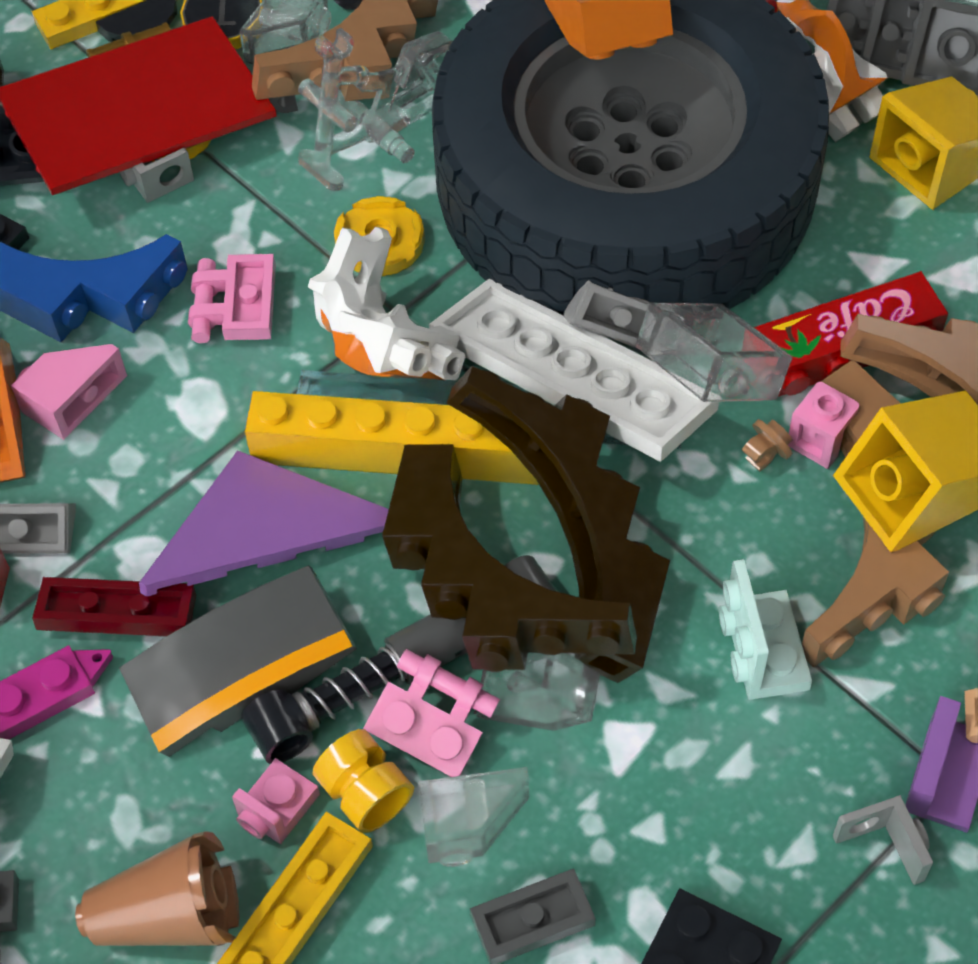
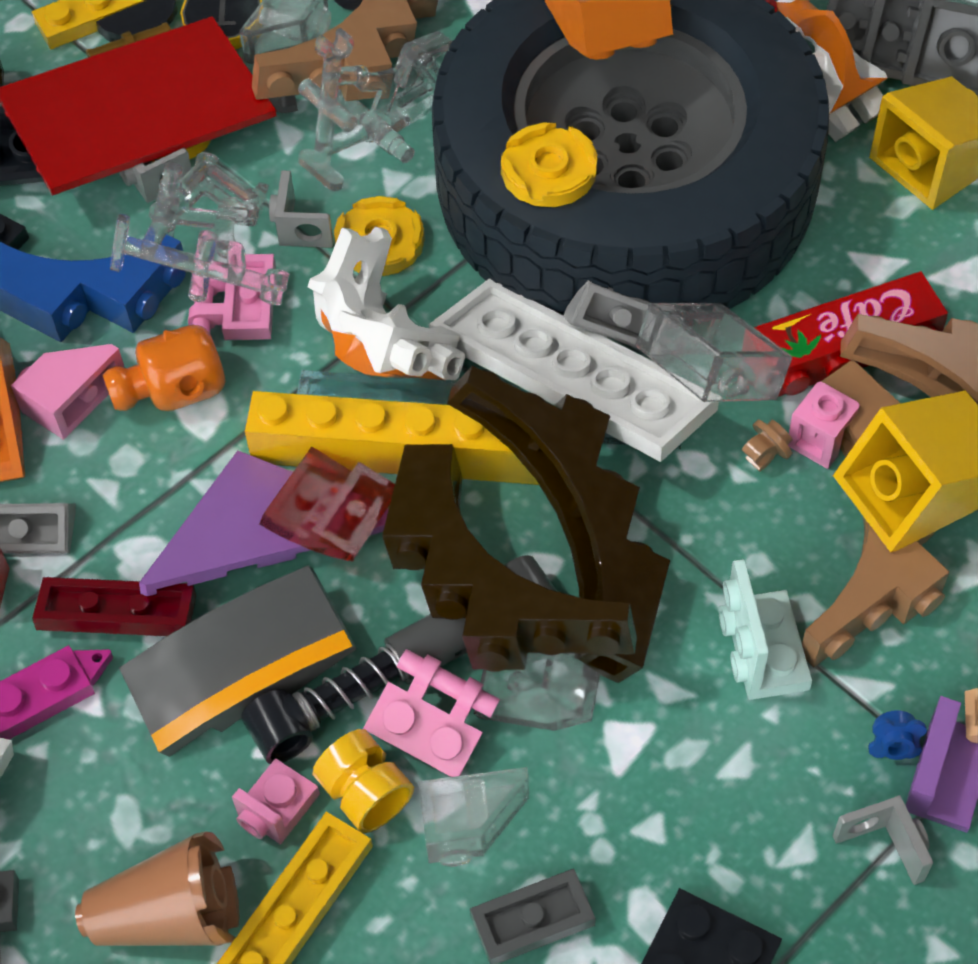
none -> orange piece [102,324,226,411]
none -> clear piece [110,152,290,305]
none -> clear red slope [259,446,395,562]
none -> light grey bracket [269,170,334,248]
none -> yellow tile [501,122,597,207]
none -> blue plate [868,710,927,760]

